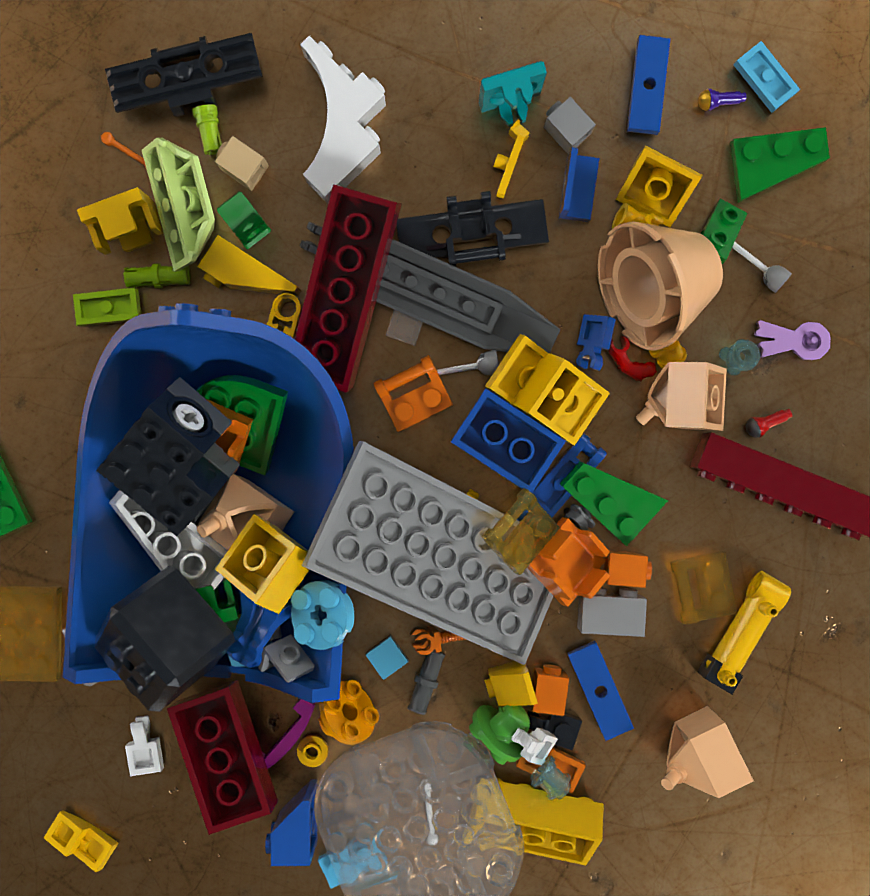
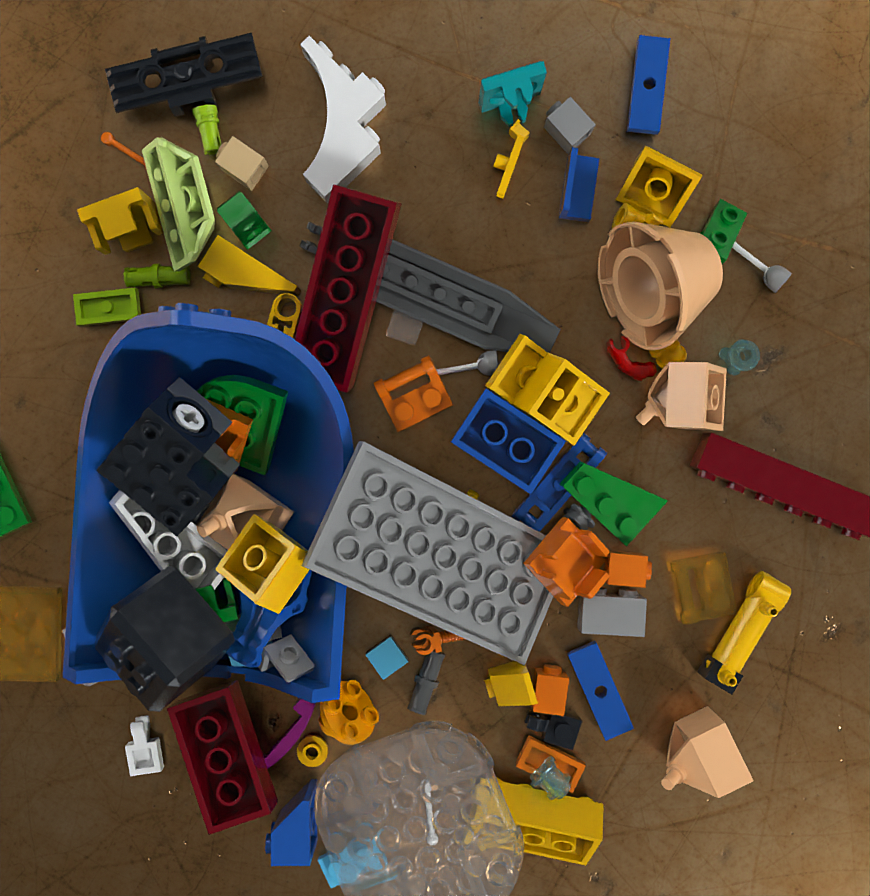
yellow slope [44,810,118,872] -> none
medium azure plate [291,580,355,650] -> none
black piece [396,191,549,267] -> none
bright green plate [469,705,530,765] -> none
clear yellow plate [482,488,560,575] -> none
white plate [511,727,558,765] -> none
blue plate [576,314,616,371] -> none
dark purple piece [698,88,747,111] -> none
green wing [730,127,830,203] -> none
medium azure plate [734,41,800,113] -> none
red piece [746,409,793,438] -> none
lavender piece [754,320,831,360] -> none

